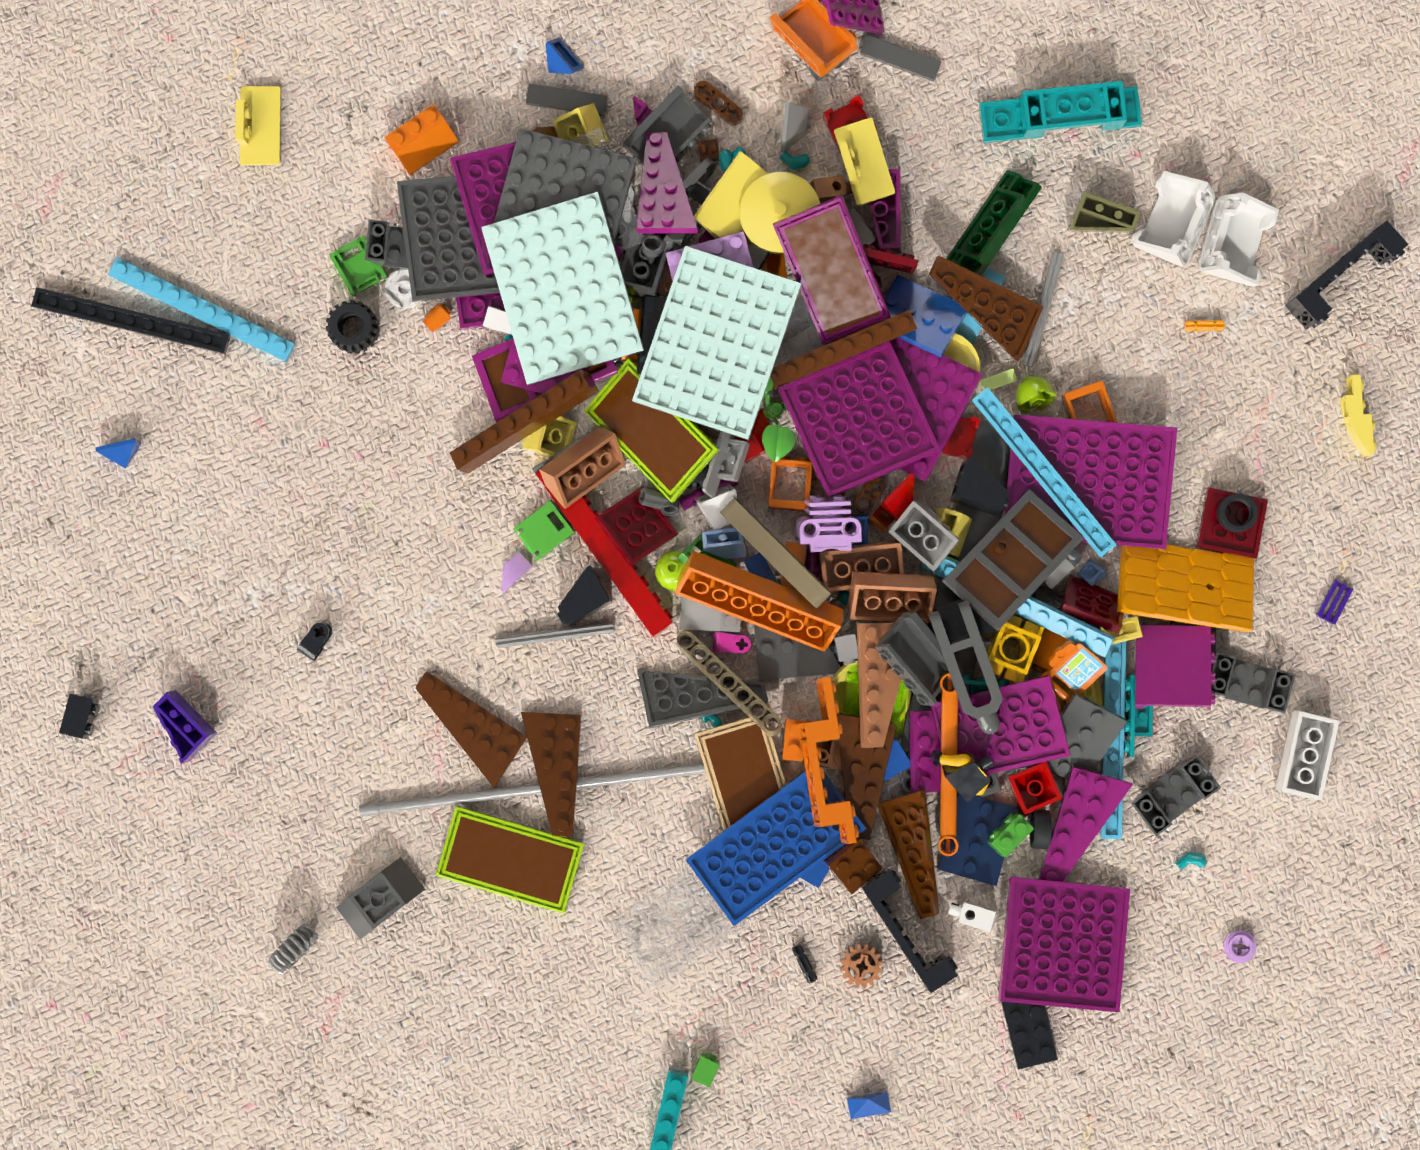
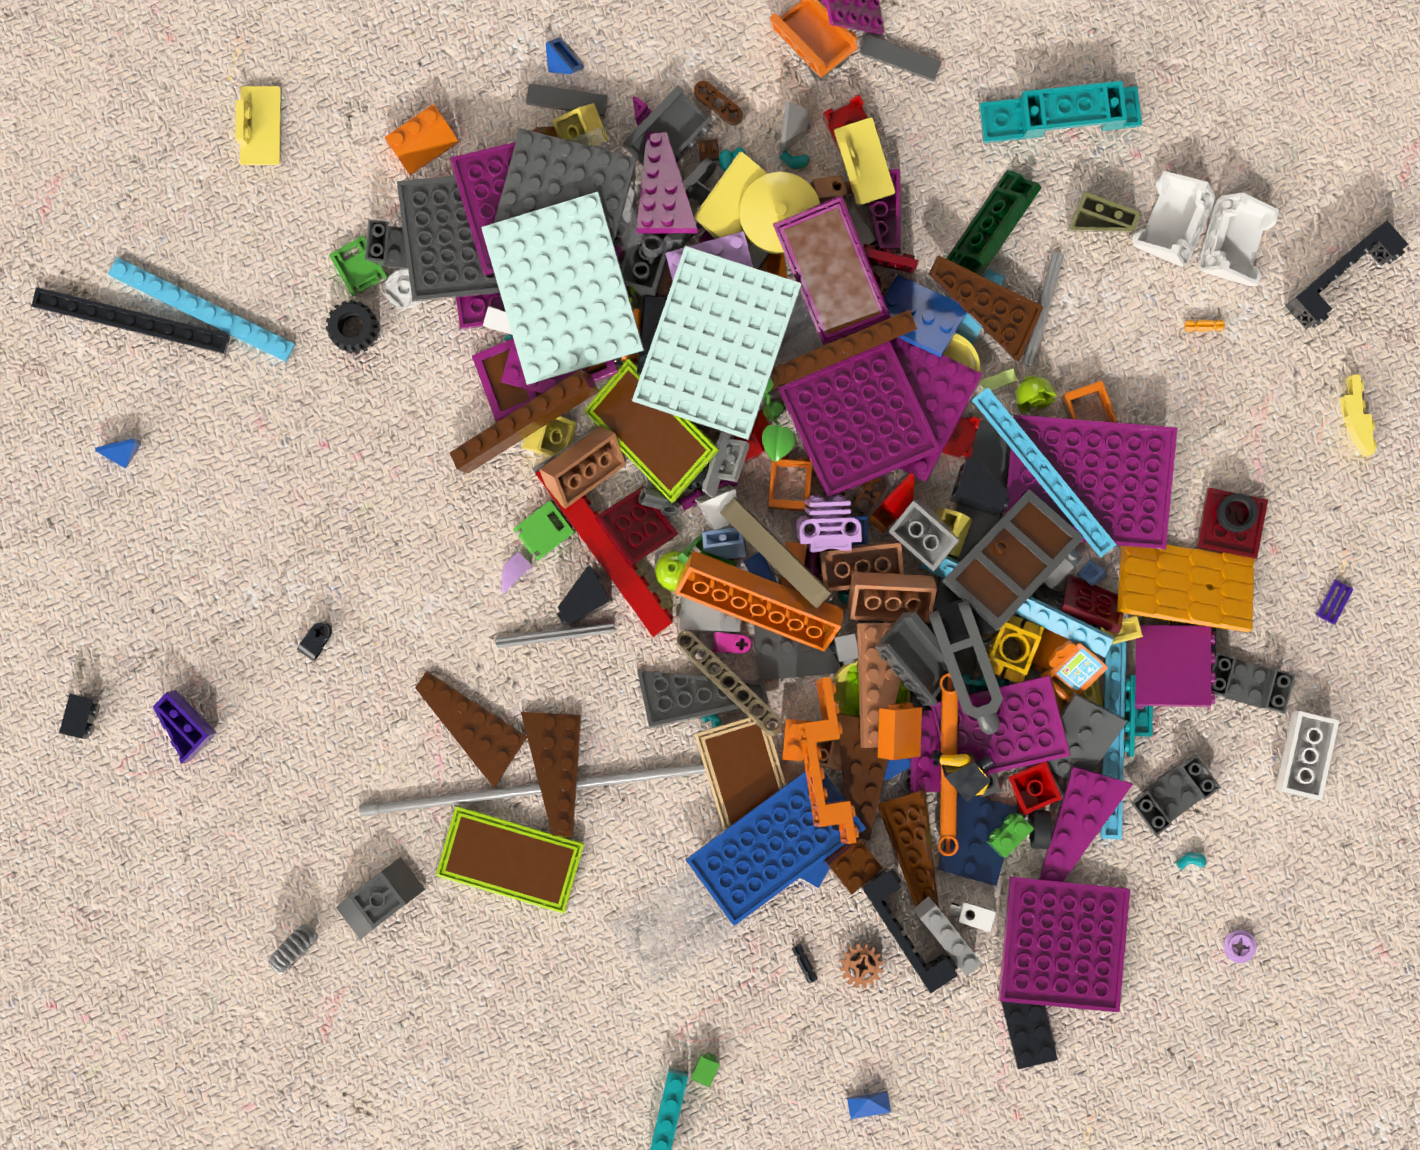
orange brick [422,304,452,333] -> none
none -> orange brick [878,702,922,760]
none -> light grey brick [913,897,982,976]

